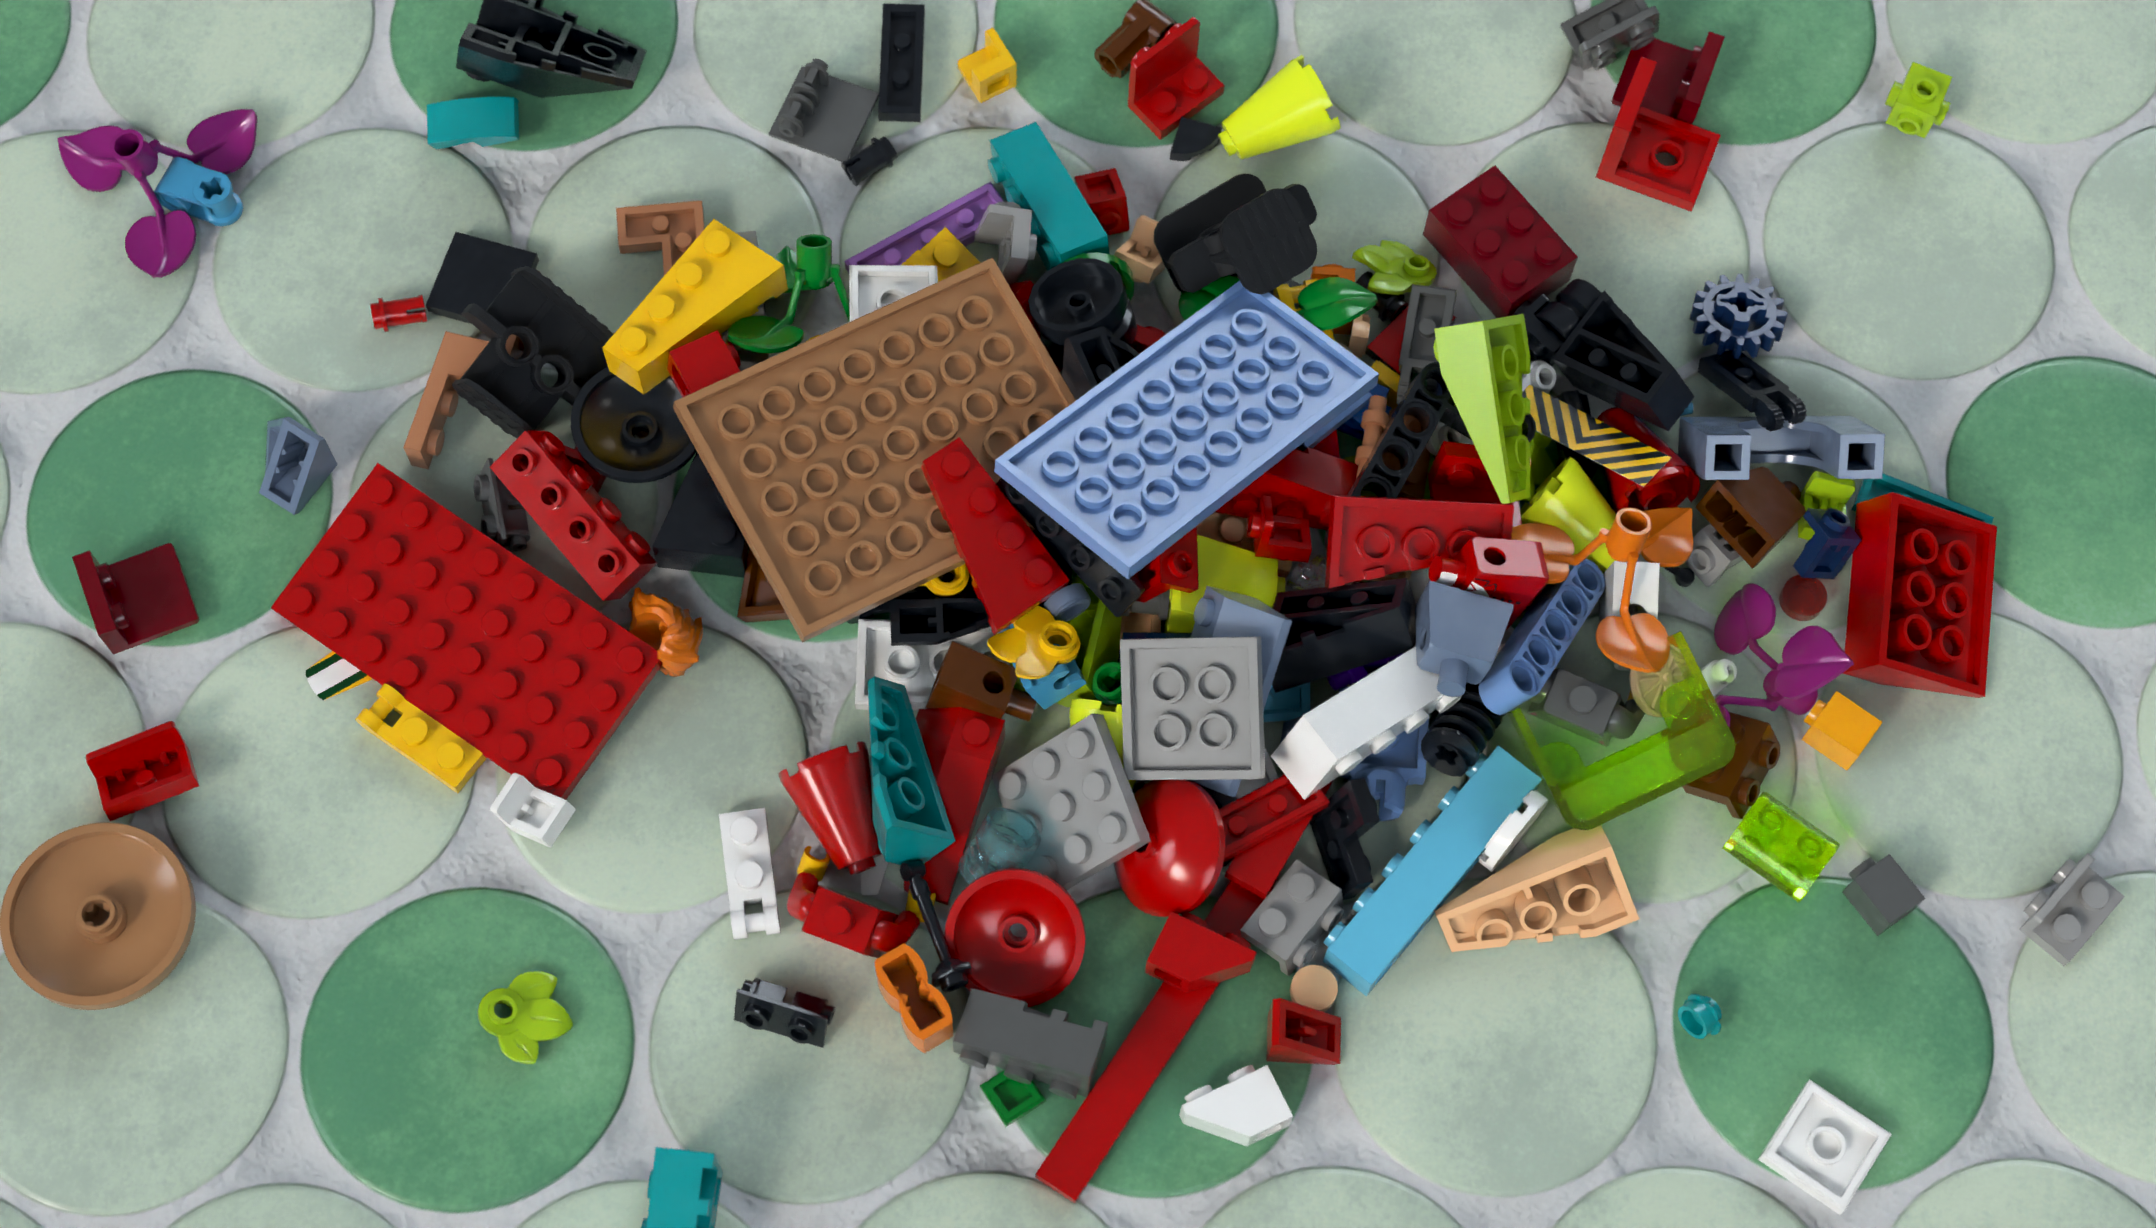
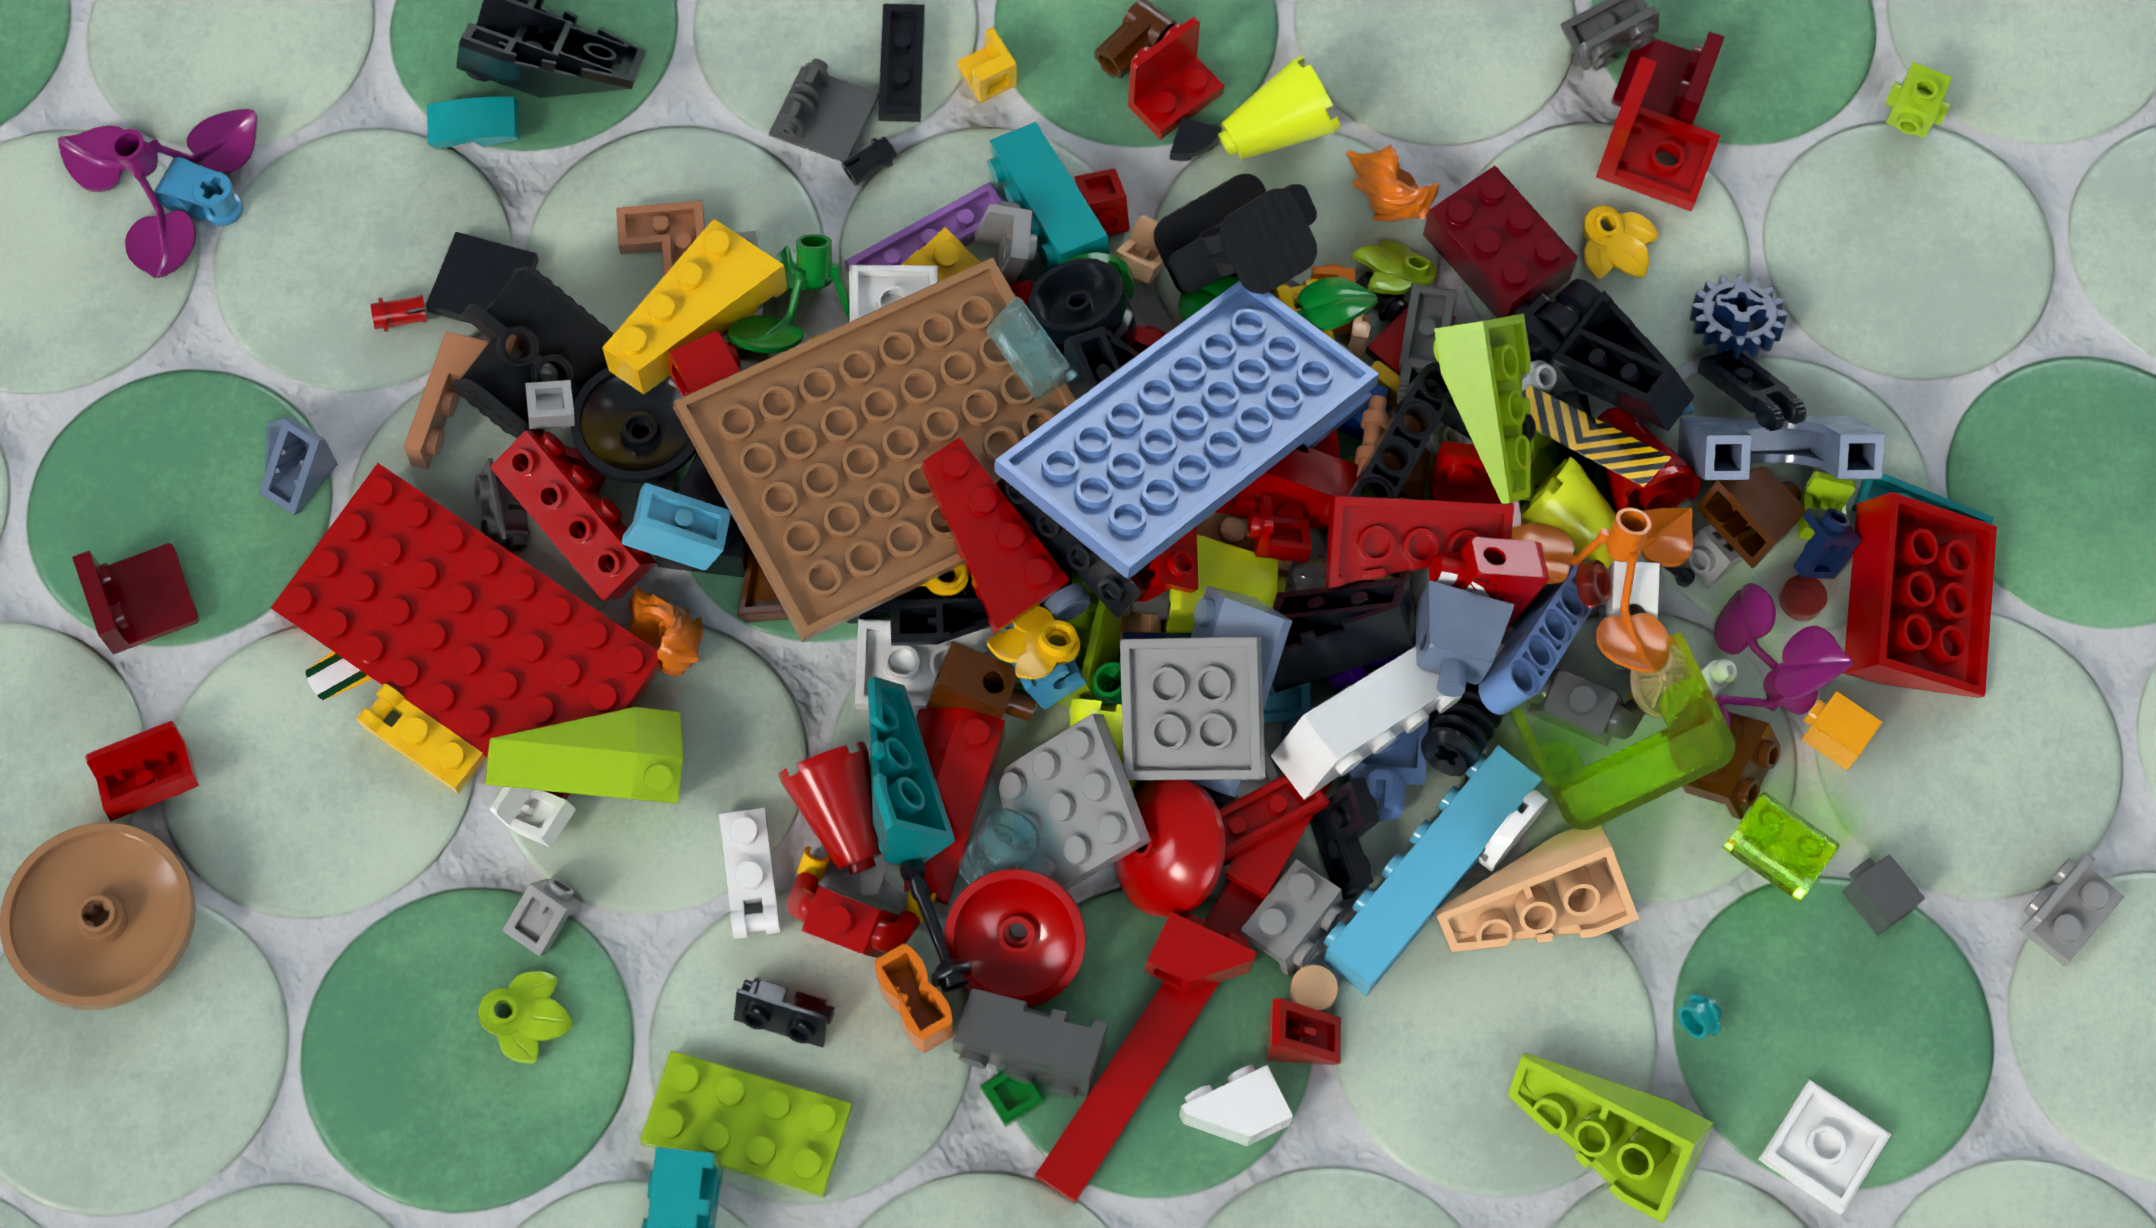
none -> lime wedge [485,707,683,804]
none -> light grey bracket [502,878,583,956]
none -> light grey tile [525,380,575,431]
none -> medium azure panel [622,483,731,570]
none -> lime plate [640,1050,853,1199]
none -> clear light blue slope [987,296,1070,399]
none -> orange hair [1346,145,1439,222]
none -> lime wedge [1507,1053,1713,1223]
none -> clear red tile [1576,560,1611,607]
none -> yellow plate [1582,205,1659,280]

